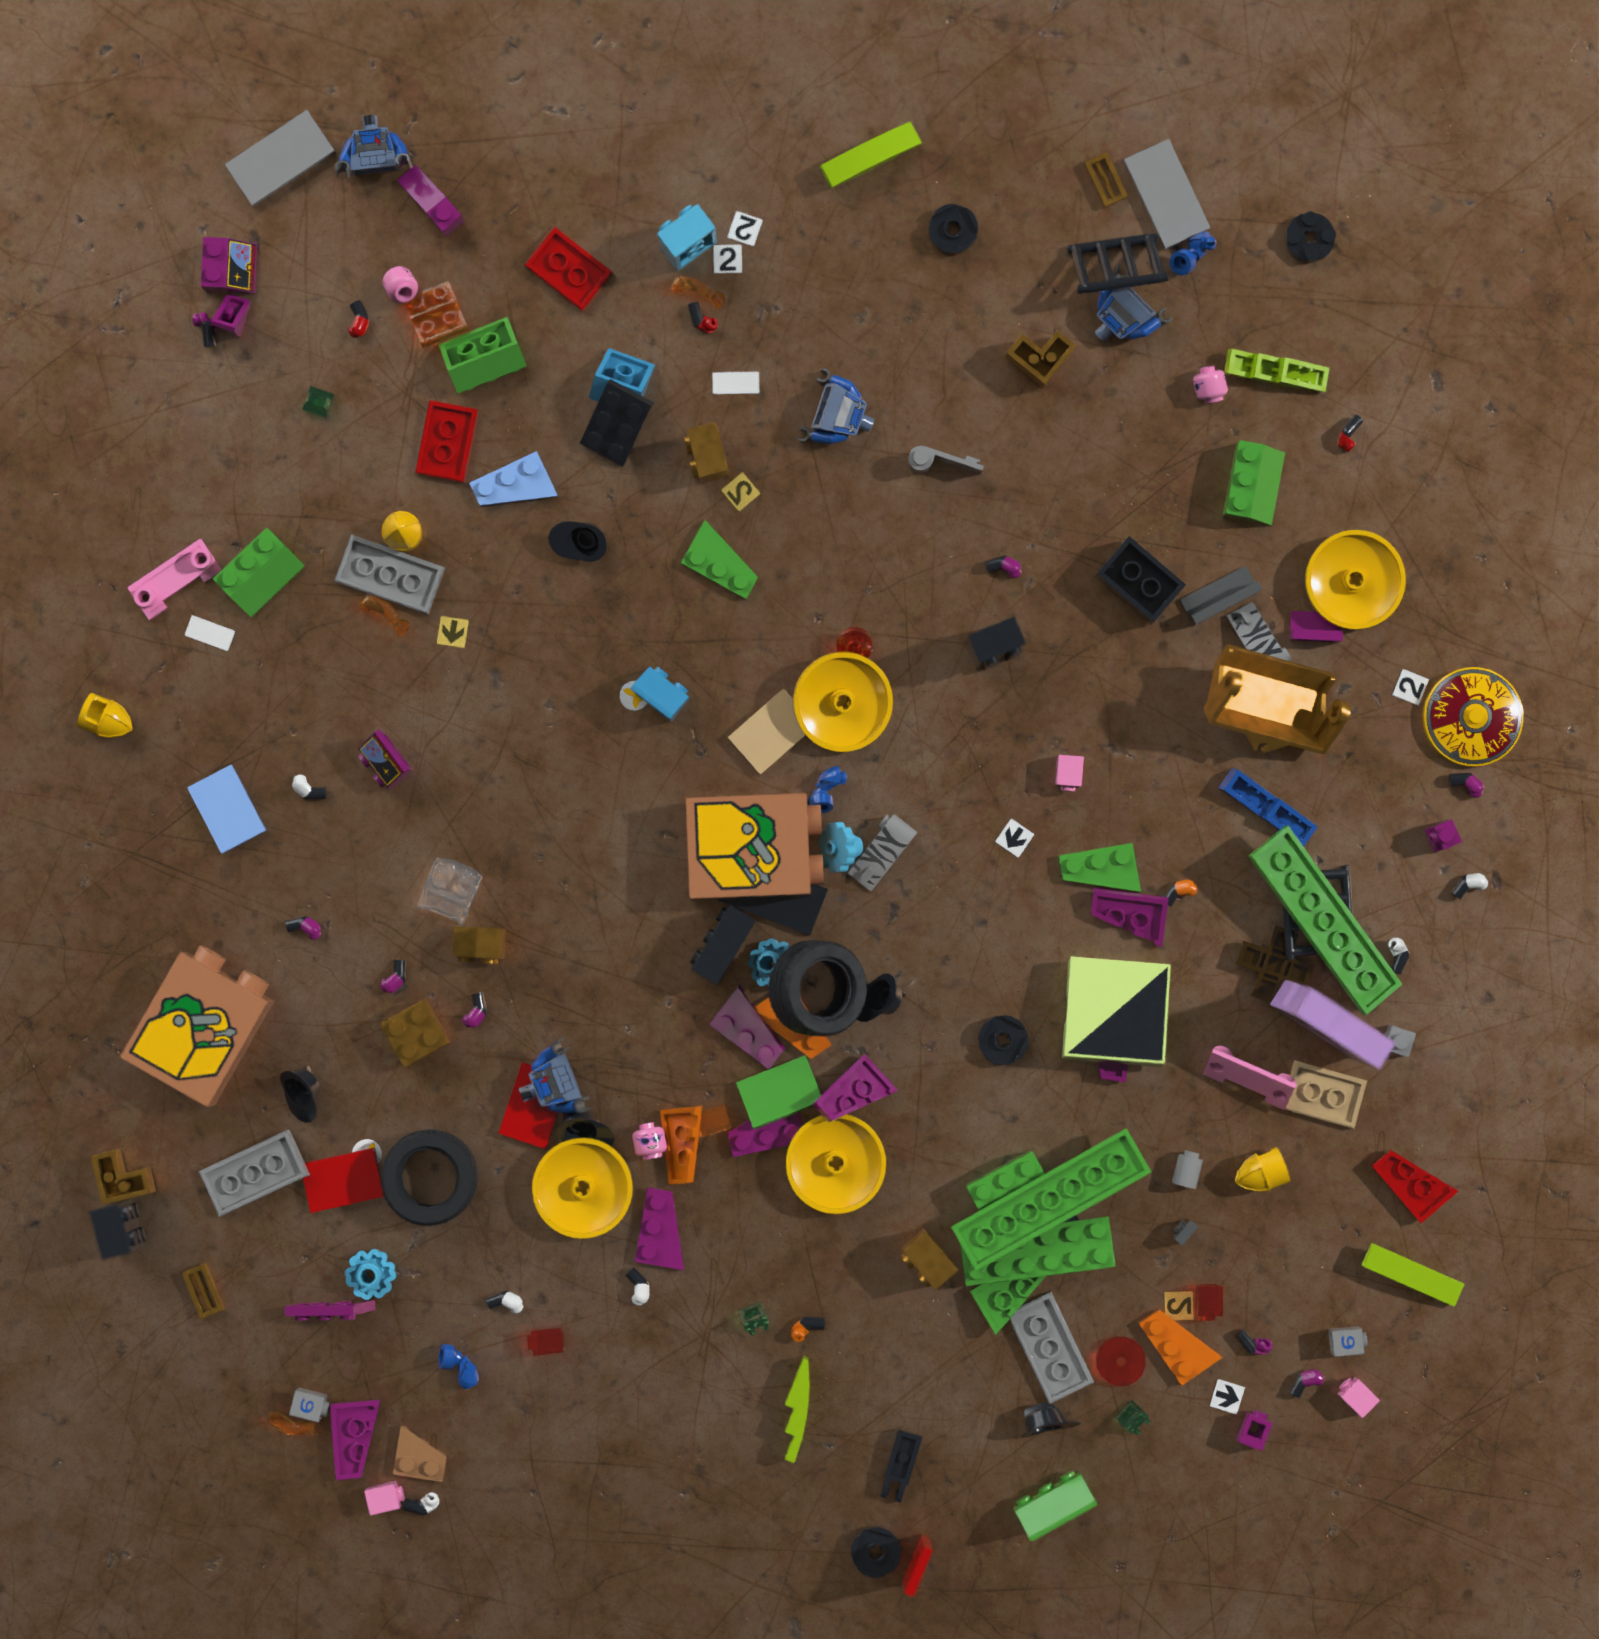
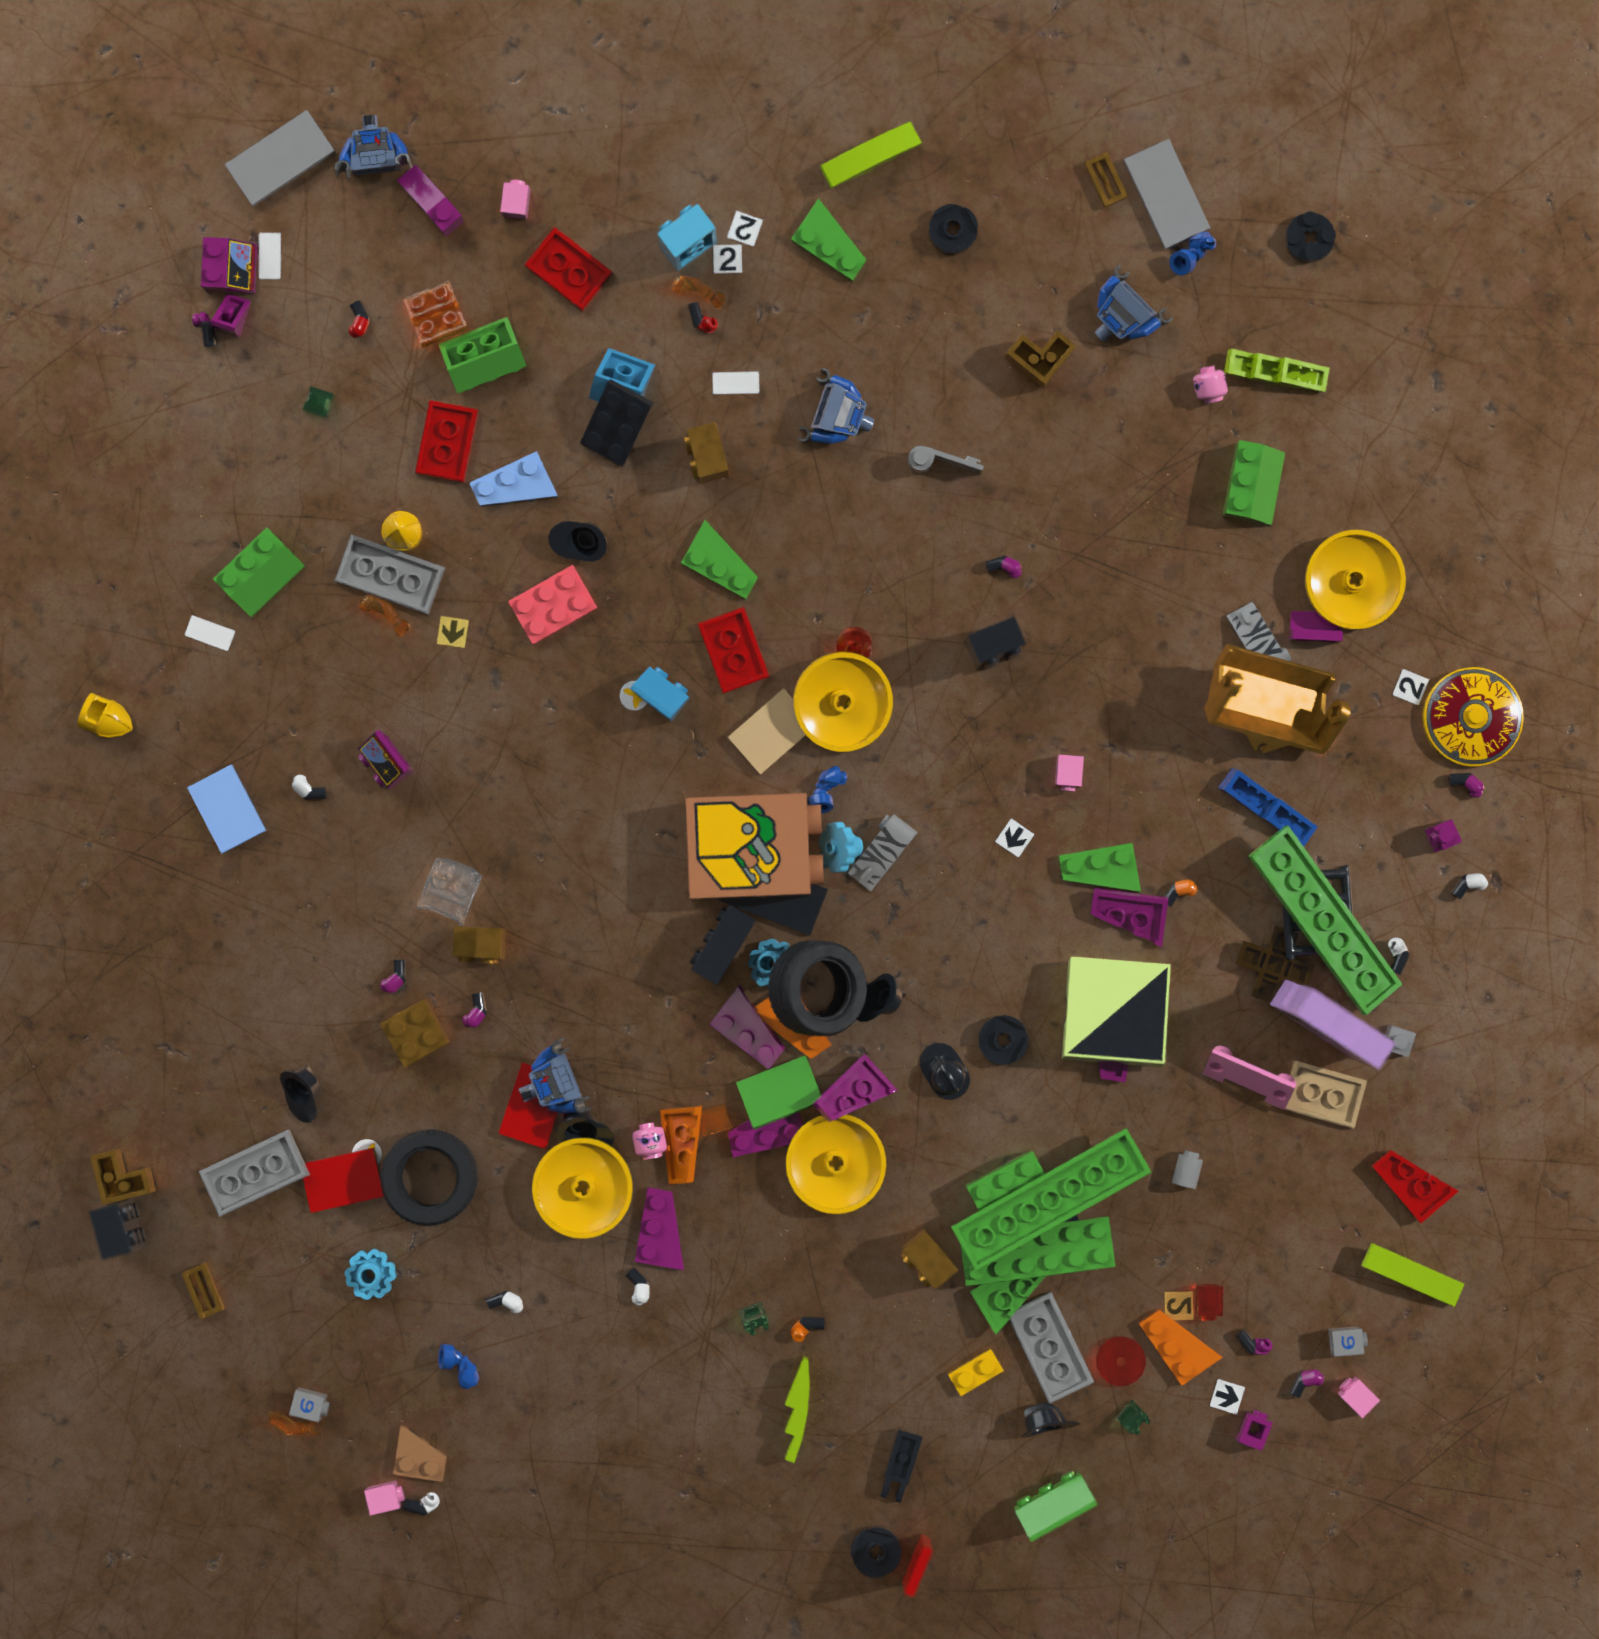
brick [120,945,275,1107] -> none
bright pink brick [127,538,222,620] -> none
arm [285,916,321,940] -> none
magenta wing [285,1300,375,1321] -> none
magenta wing [330,1399,381,1480] -> none
bright pink head [382,266,418,303] -> none
clear red brick [527,1325,565,1356] -> none
clear yellow sticker [721,472,761,511] -> none
black bar [1067,233,1169,294] -> none
black brick [1094,536,1186,625] -> none
dark grey plate [1172,1218,1198,1246] -> none
dark grey panel [1181,566,1262,626] -> none
yellow helmet [1235,1147,1290,1192] -> none
arm [1338,414,1363,452] -> none
none -> white sticker [259,233,281,279]
none -> bright pink brick [500,180,530,220]
none -> coral plate [508,565,598,645]
none -> red tile [698,607,770,694]
none -> bright green wing [791,198,866,282]
none -> black piece [920,1043,970,1100]
none -> yellow plate [948,1348,1004,1396]

